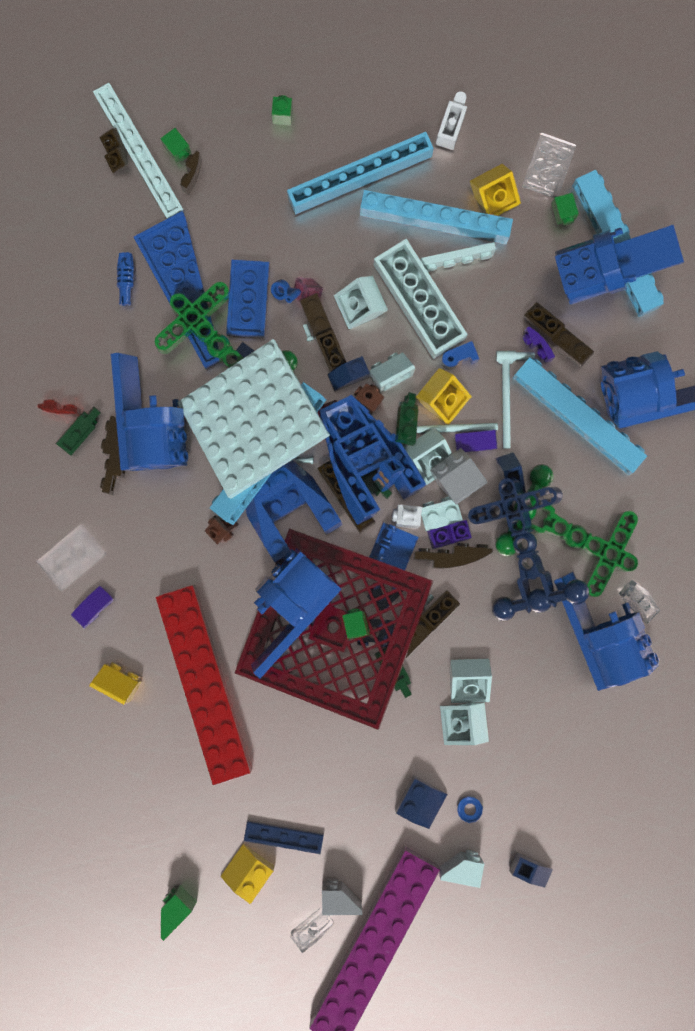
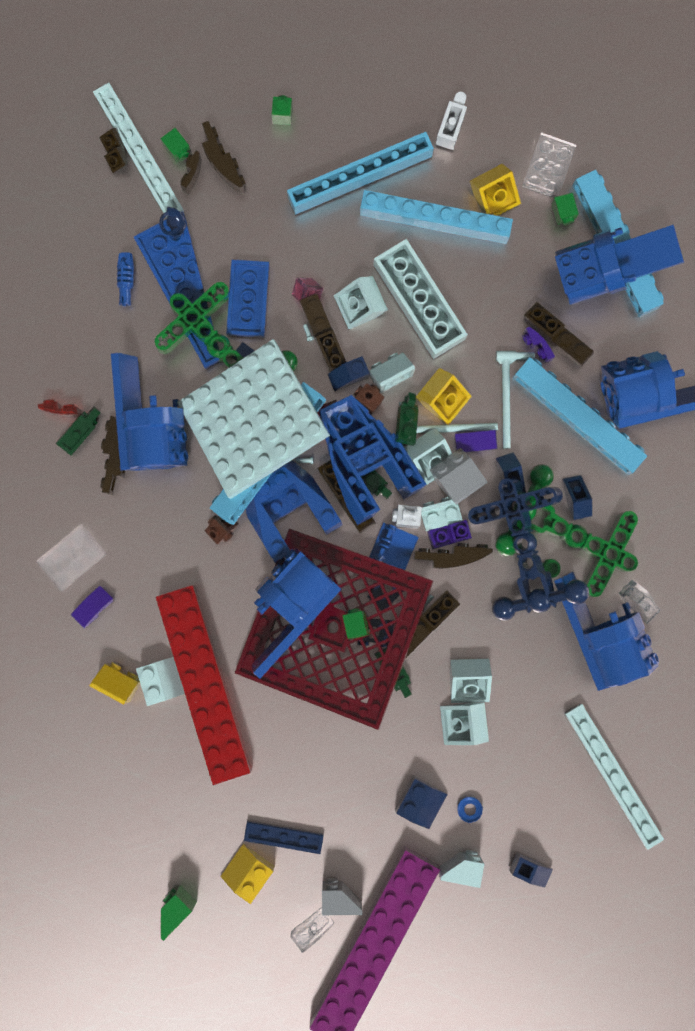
blue plate [271,279,301,303] -> none
blue leg [372,456,406,492] -> none
light aqua plate [420,242,496,272] -> none
blue leg [442,341,480,370] -> none
none -> light aqua slope [136,657,185,706]
none -> dark blue piece [159,207,186,239]
none -> dark brown slope [202,121,246,194]
none -> green plate [542,559,561,578]
none -> dark blue slope [563,475,592,520]
none -> light aqua plate [564,704,664,850]

